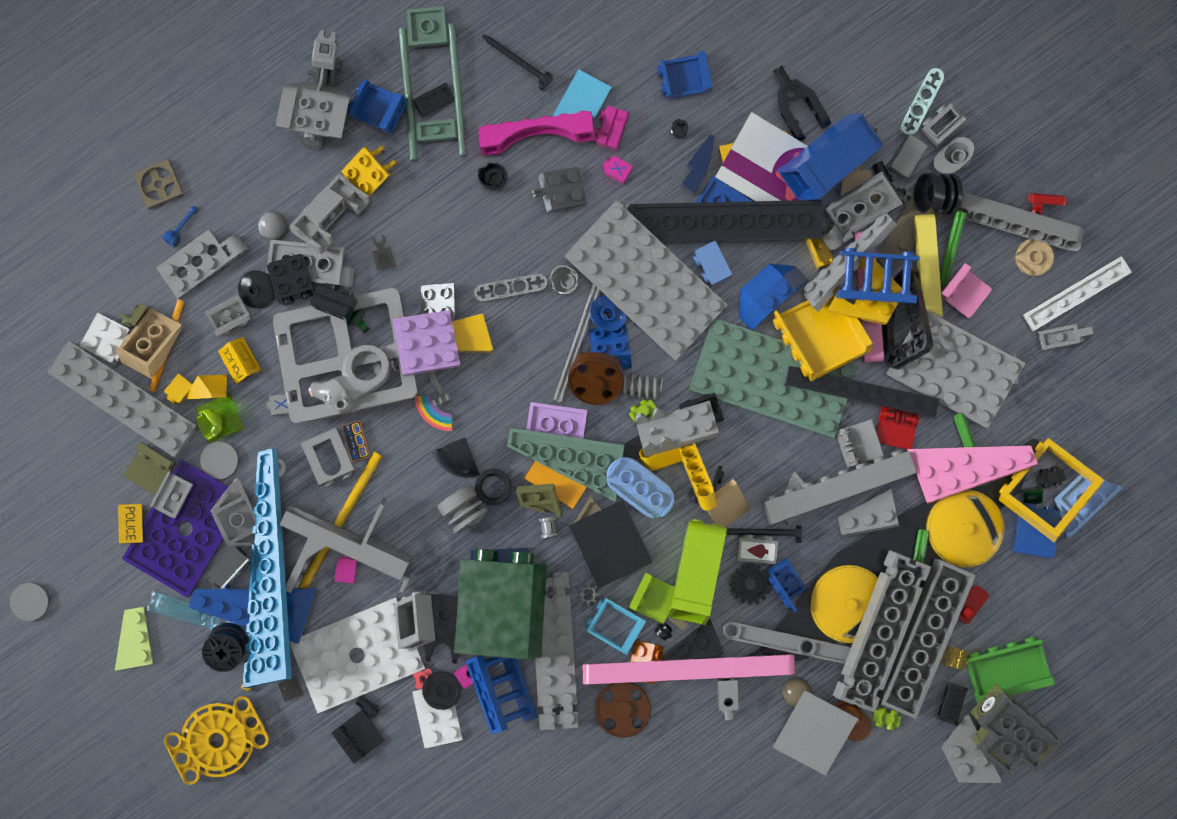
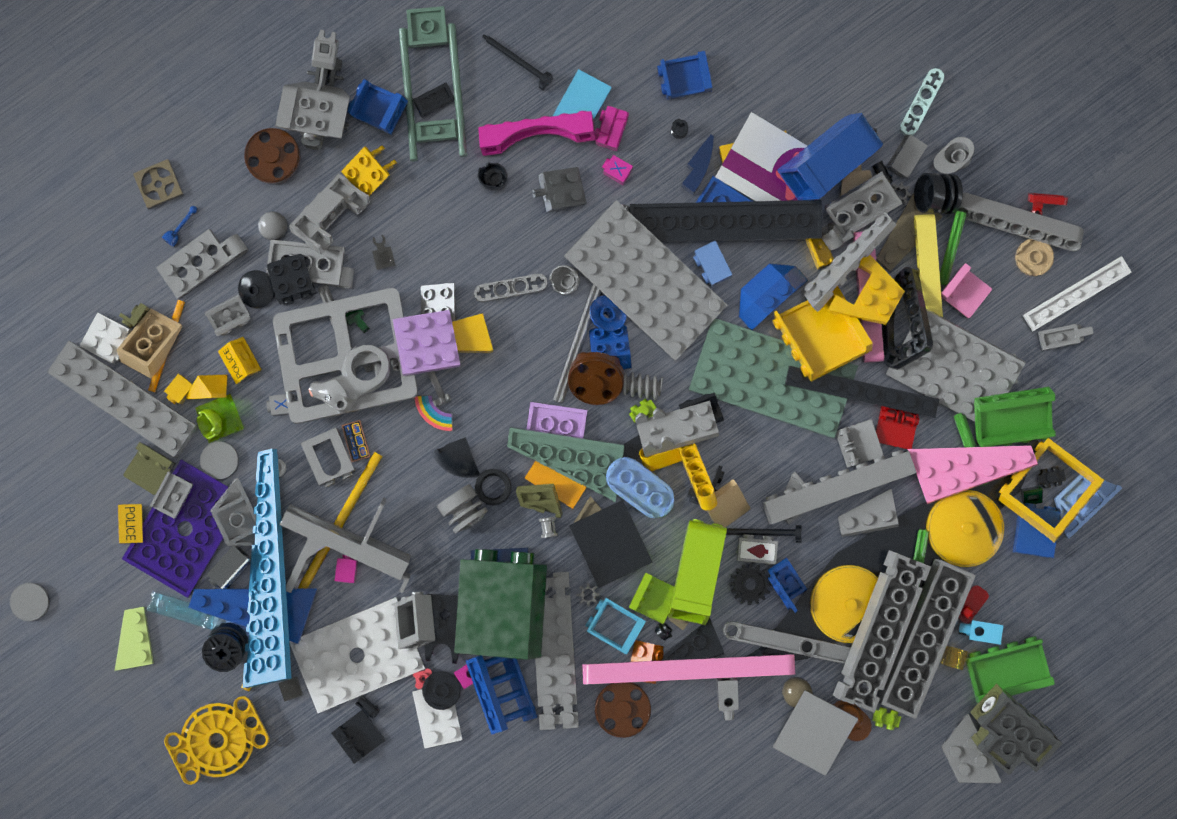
black brick [310,283,357,322] -> none
black piece [772,65,831,141] -> none
blue fence [836,248,920,304] -> none
light grey window [921,103,967,147] -> none
black hinge [936,682,968,725] -> none
none -> reddish brown piece [244,128,301,184]
none -> medium azure torso [959,620,1004,645]
none -> bright green panel [974,387,1056,447]

